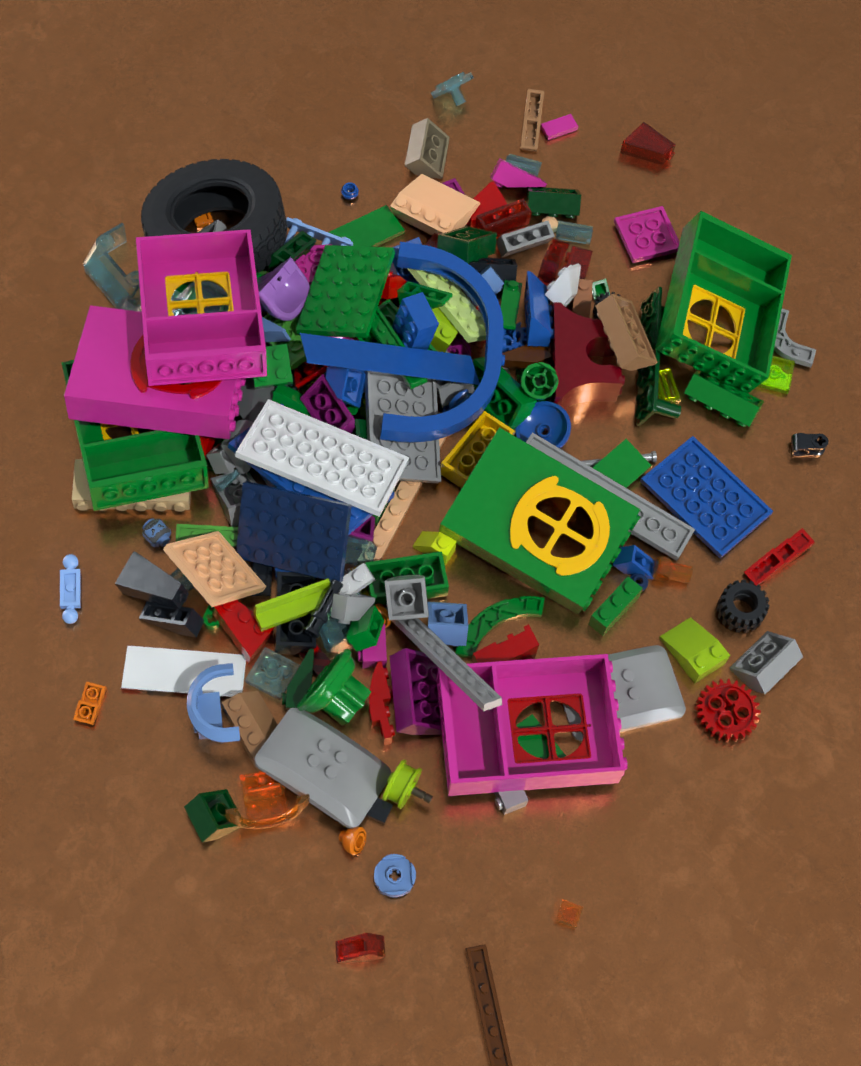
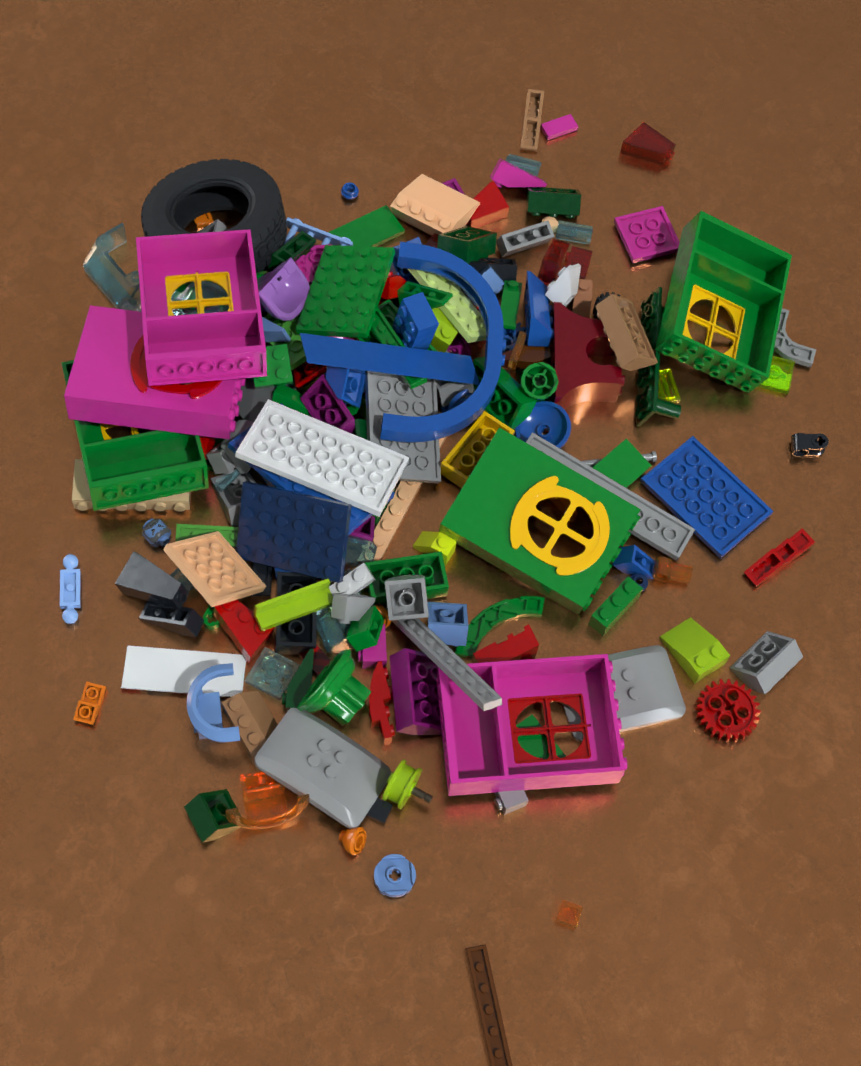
black pin [303,579,343,638] -> none
clear red slope [335,933,385,963] -> none
dark tan slope [405,118,450,179] -> none
clear light blue plate [431,72,474,106] -> none
clear red brick [475,199,531,236] -> none
green slope [592,279,610,300] -> none
green slope [684,370,765,427] -> none
black tyre [716,580,770,633] -> none
none -> clear orange tile [507,331,527,372]

